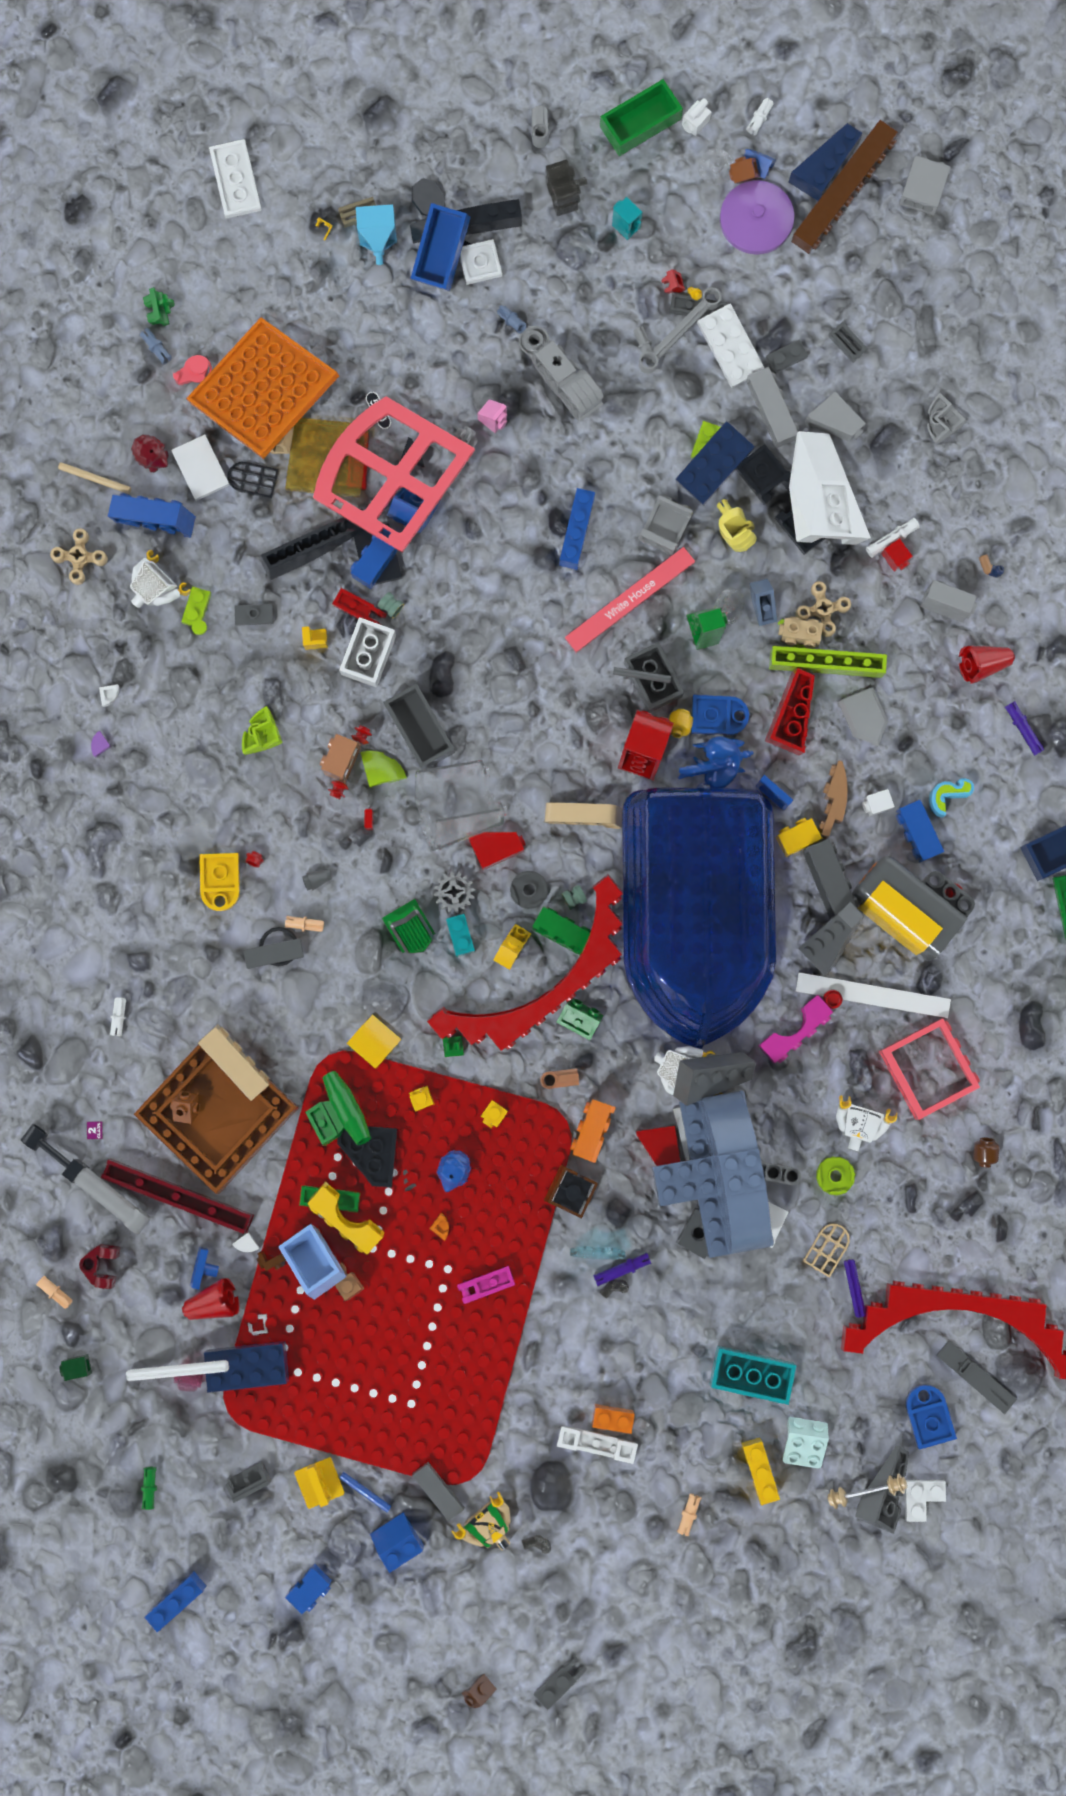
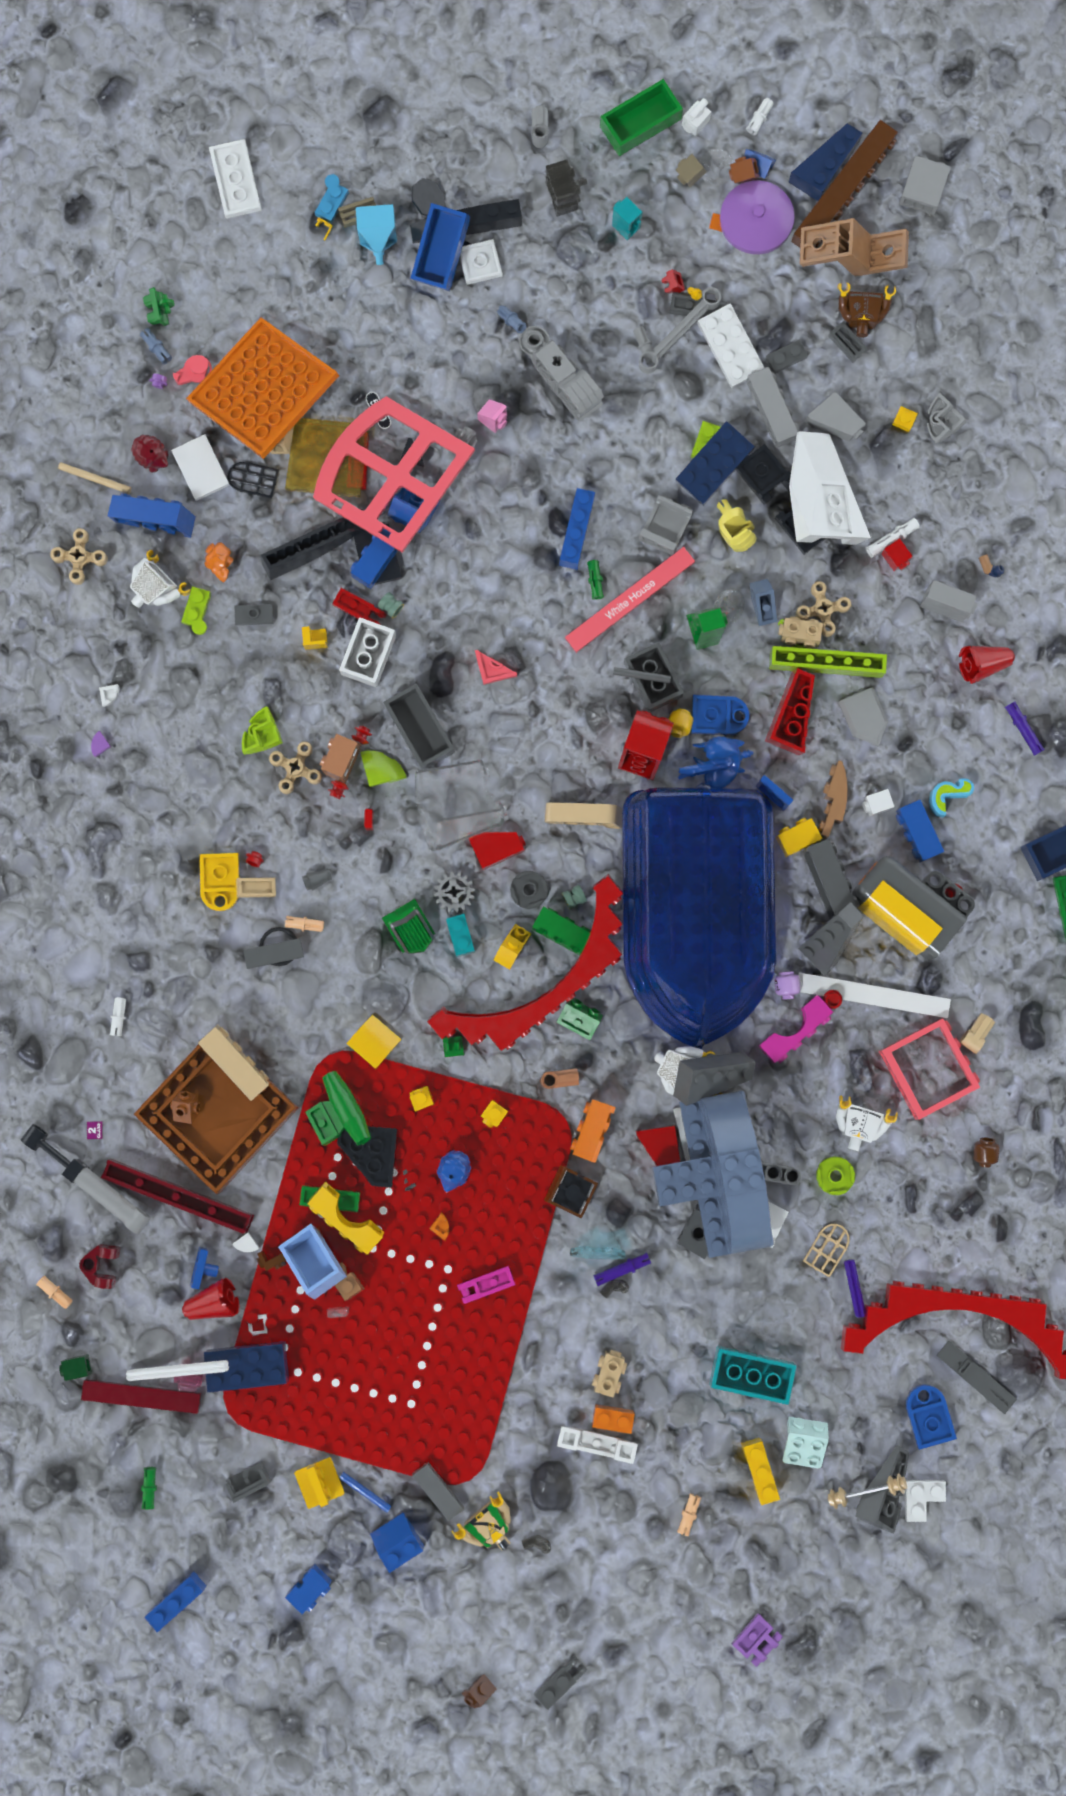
none -> dark red tile [81,1379,201,1414]
none -> medium lavender plate [149,374,168,389]
none -> orange head [204,542,234,582]
none -> tan tile [236,878,276,898]
none -> tan gear [269,741,322,794]
none -> dark azure hinge [314,174,349,224]
none -> clear tile [327,1307,349,1318]
none -> coral tile [475,650,517,685]
none -> green pin [587,560,604,600]
none -> tan brick [592,1349,627,1398]
none -> dark tan brick [675,154,707,187]
none -> orange sticker [709,213,722,232]
none -> medium lavender plate [732,1613,783,1667]
none -> lavender head [774,971,800,999]
none -> medium nougat bracket [800,218,909,277]
none -> reddish brown torso [837,282,896,338]
none -> yellow plate [892,406,918,432]
none -> tan piece [960,1013,995,1054]

